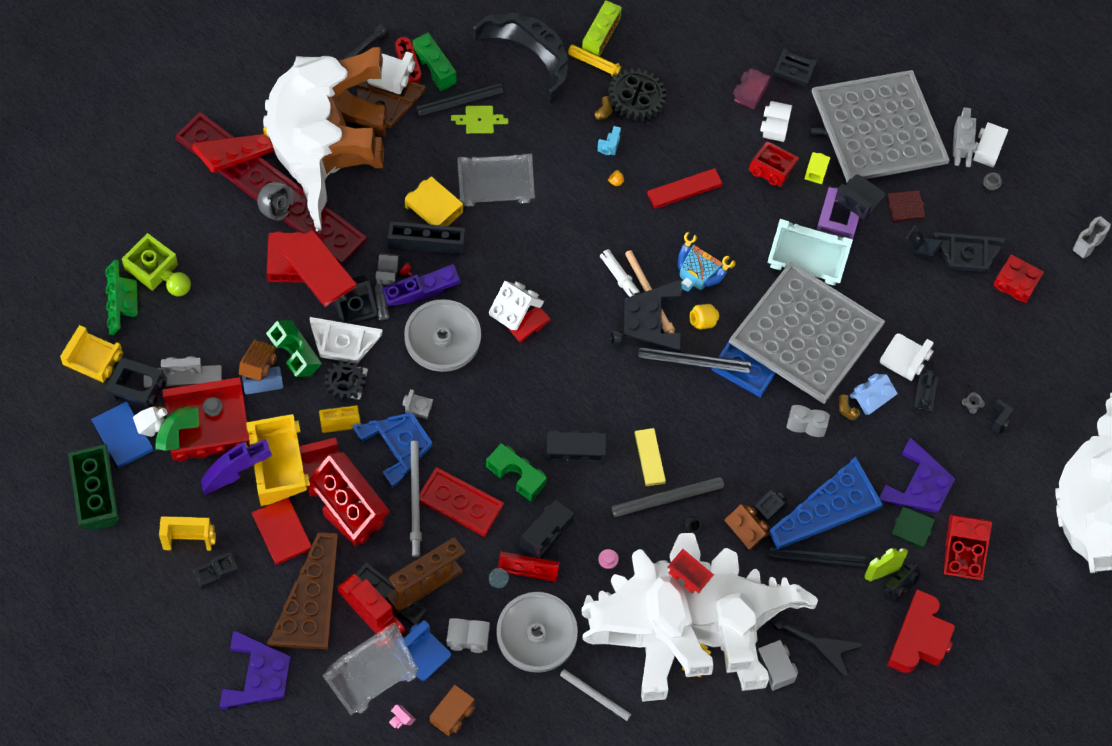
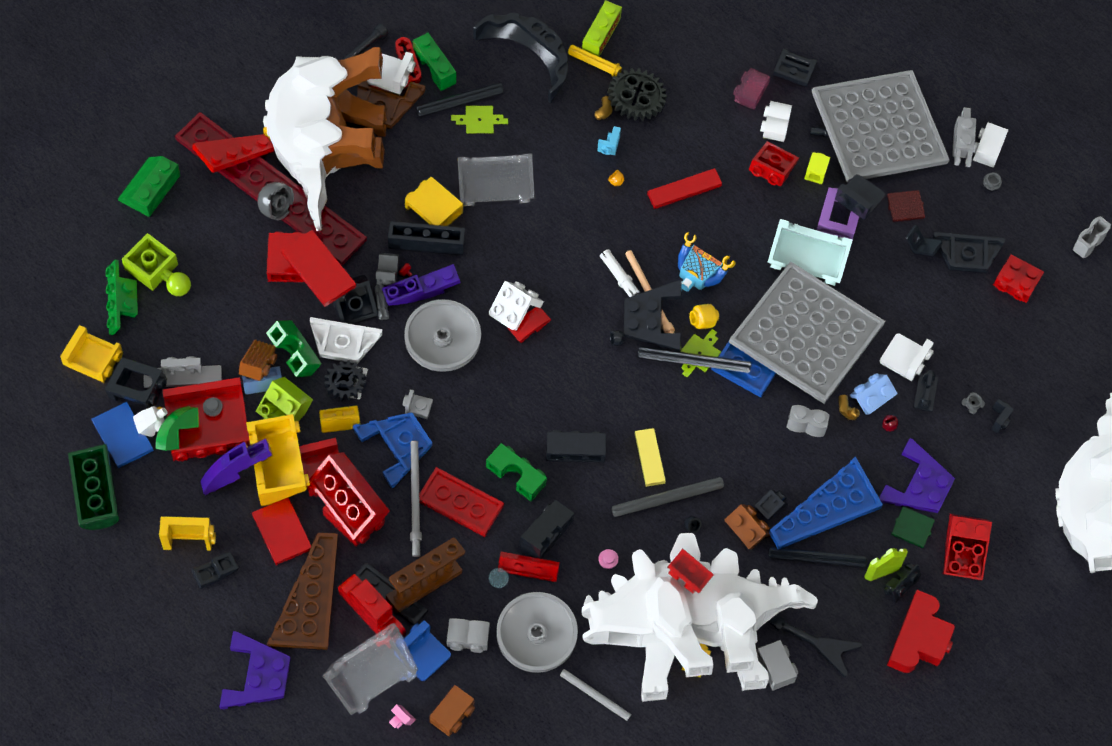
none -> green slope [118,156,180,217]
none -> lime slope [256,377,313,421]
none -> lime piece [681,329,721,377]
none -> dark red hinge [882,415,898,432]

